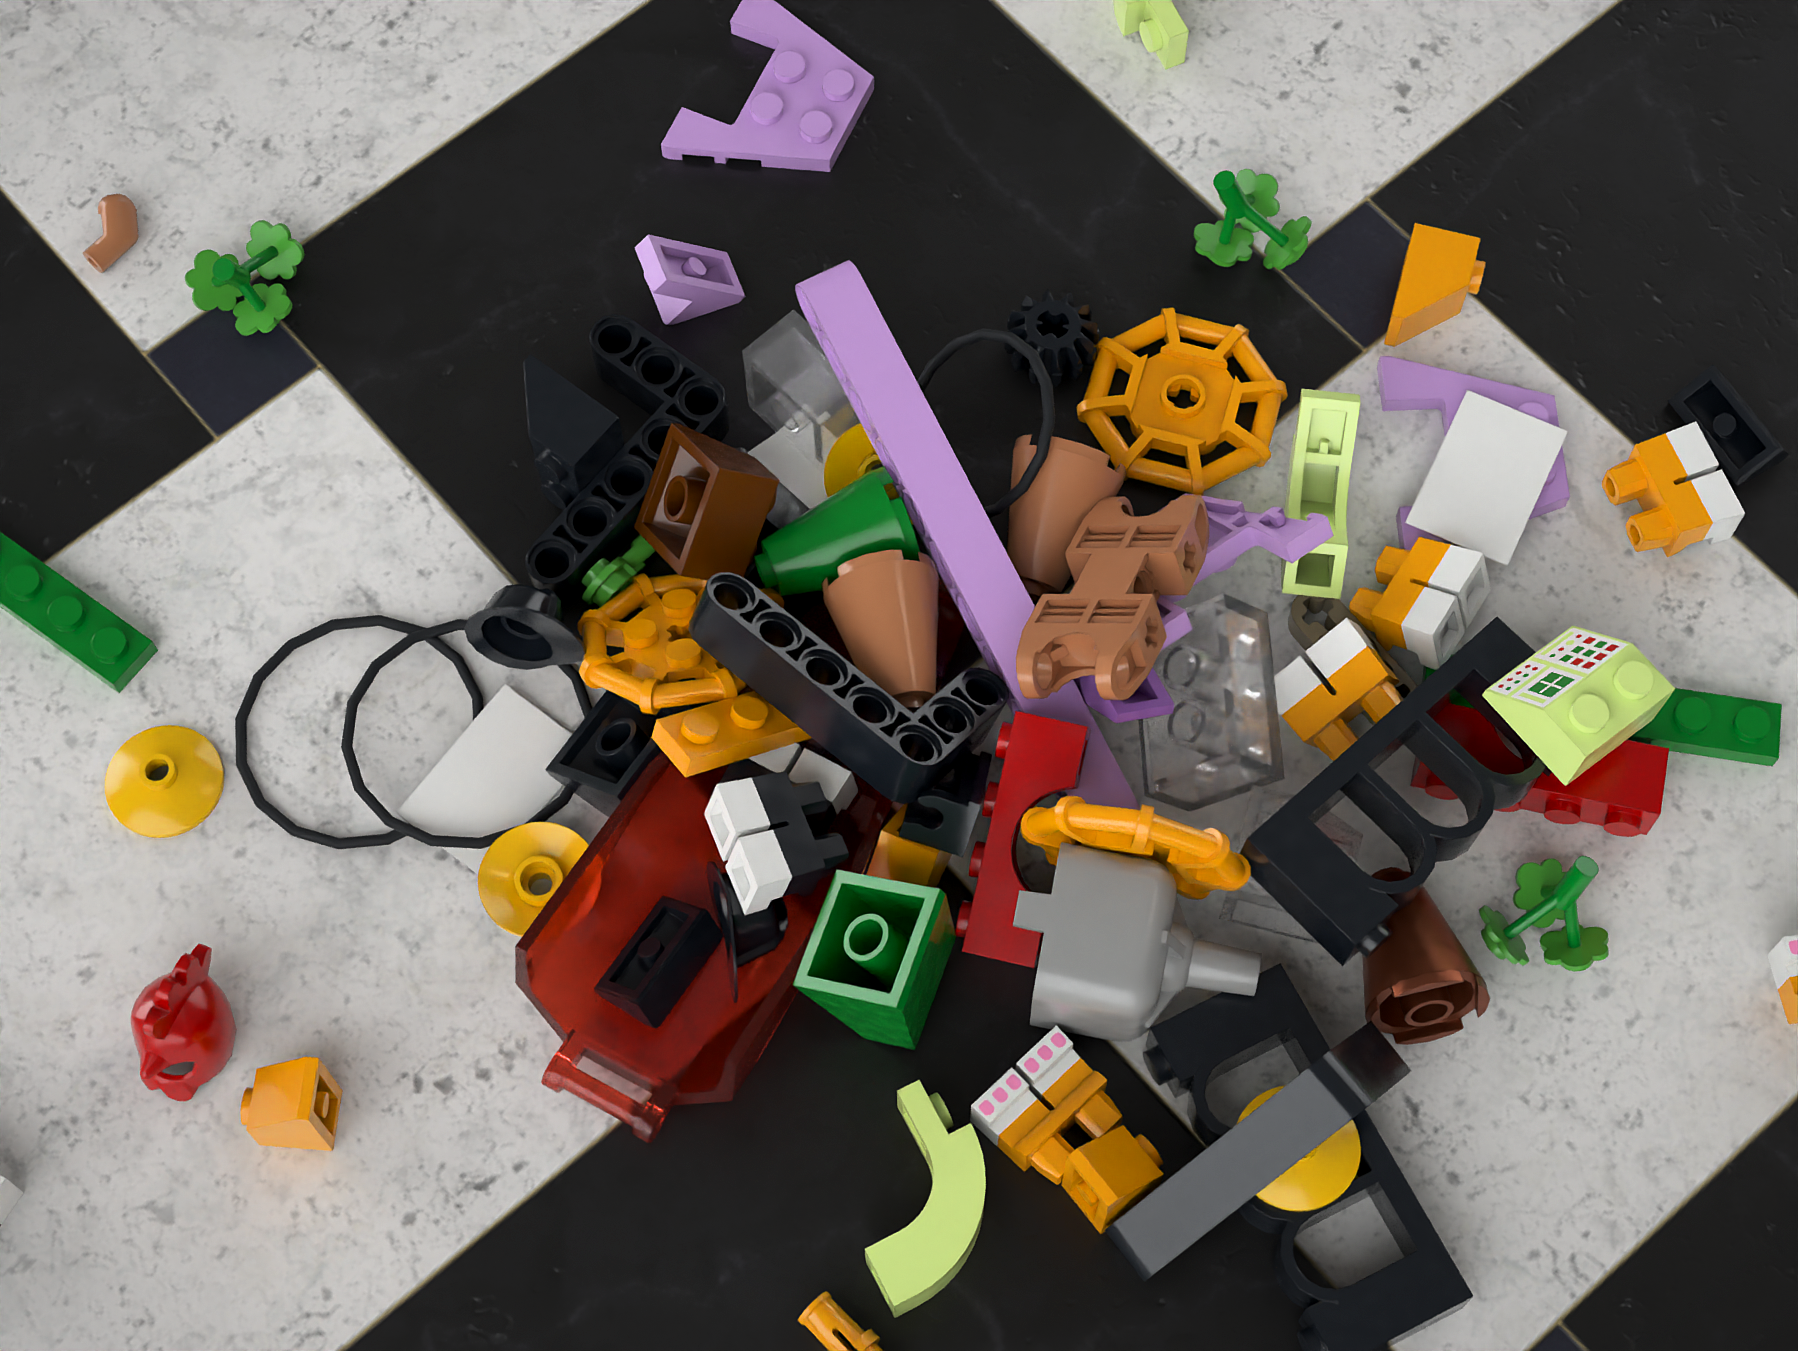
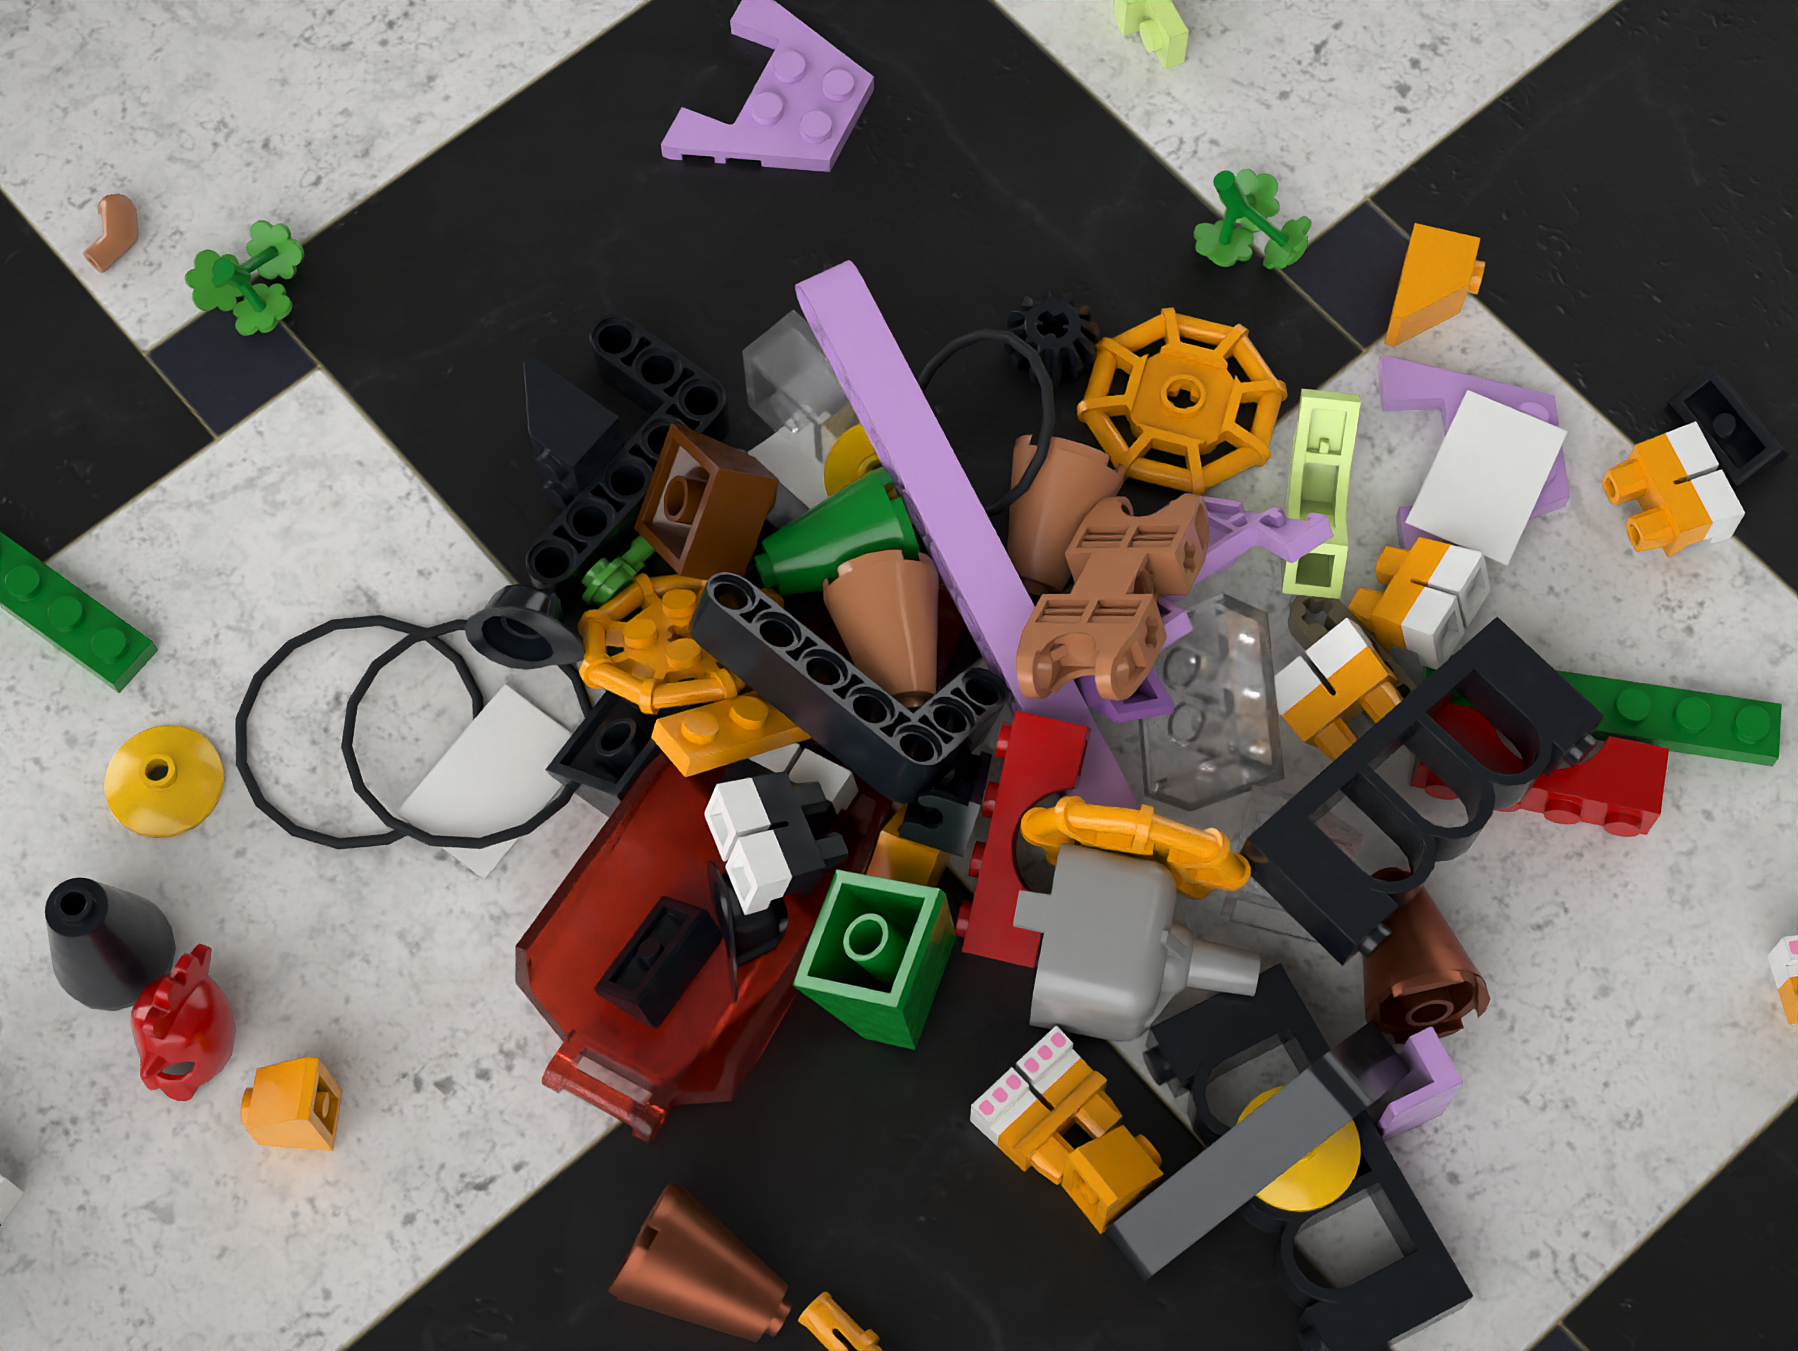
yellow dish [478,822,599,939] -> none
lavender slope [635,234,746,325] -> none
yellowish green arch [865,1080,986,1318] -> none
bright green plant [1479,856,1609,971] -> none
yellowish green slope [1482,626,1675,786] -> none
none -> black cone [45,877,176,1011]
none -> copper cone [607,1181,793,1342]
none -> lavender panel [1376,1026,1463,1142]

